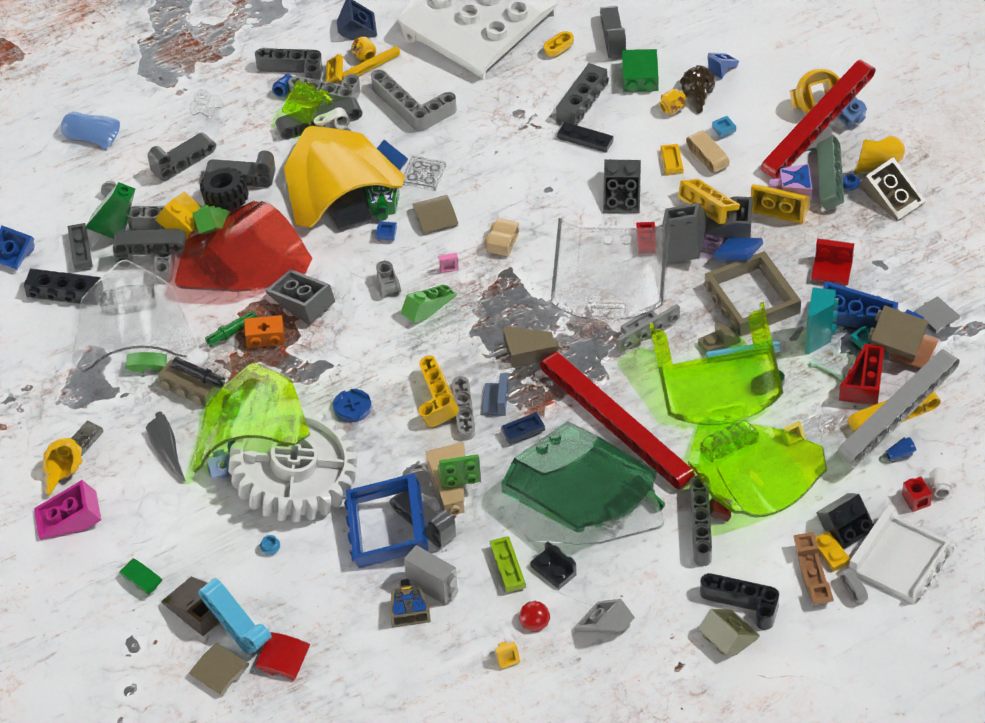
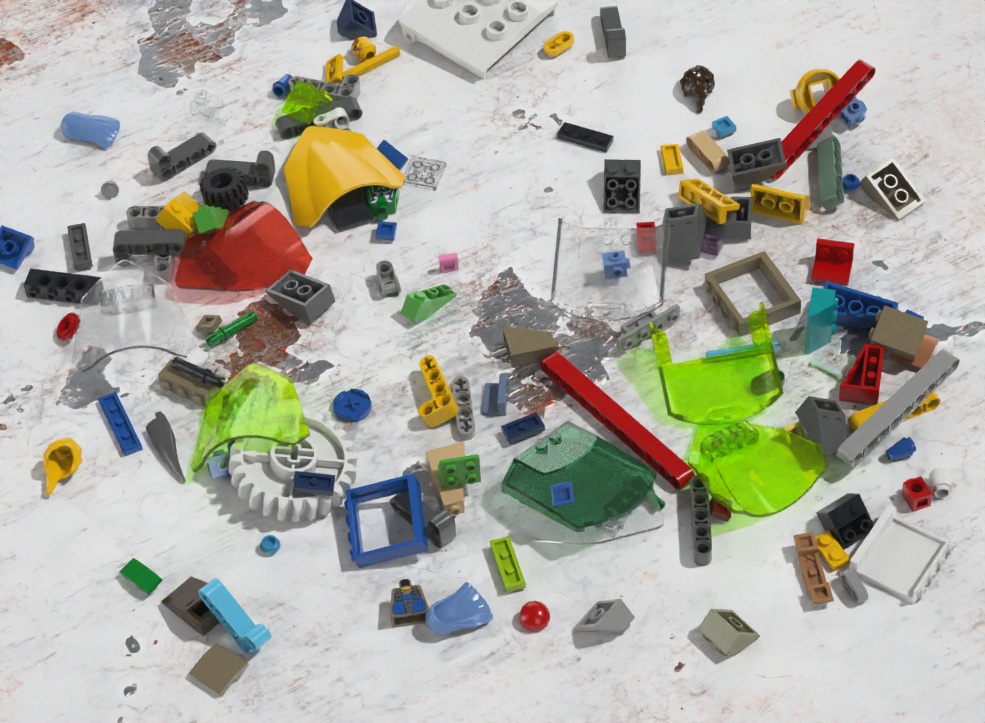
dark pink slope [34,480,101,540] -> none
clear smoke plate [71,420,104,456] -> none
green slope [86,182,136,239] -> none
bright green slope [125,352,167,373] -> none
orange brick [244,315,285,348] -> none
red slope [254,632,311,681] -> none
dark grey beam [255,48,323,80] -> none
light grey beam [371,69,457,131] -> none
light grey brick [404,545,458,605] -> none
dark tan slope [412,195,458,235] -> none
tan brick [484,218,520,257] -> none
yellow tile [495,641,520,669] -> none
black bracket [530,541,577,590] -> none
dark grey brick [556,63,609,125] -> none
green brick [622,49,659,92] -> none
yellow head [659,89,686,115] -> none
dark tan slope [698,322,741,354] -> none
black beam [700,573,779,630] -> none
blue slope [707,53,739,79] -> none
blue tile [713,237,764,261] -> none
lavender torso [769,164,812,202] -> none
teal plate [850,325,871,349] -> none
yellow hair [854,136,905,175] -> none
light grey piece [914,296,960,333] -> none
none -> red gear [57,312,81,341]
none -> blue tile [98,392,143,456]
none -> dark tan plate [196,315,222,333]
none -> dark blue plate [293,471,335,496]
none -> medium blue hair [426,582,493,636]
none -> blue plate [550,481,574,506]
none -> medium blue brick [602,250,631,279]
none -> dark grey slope [727,138,786,190]
none -> dark grey slope [795,396,848,458]

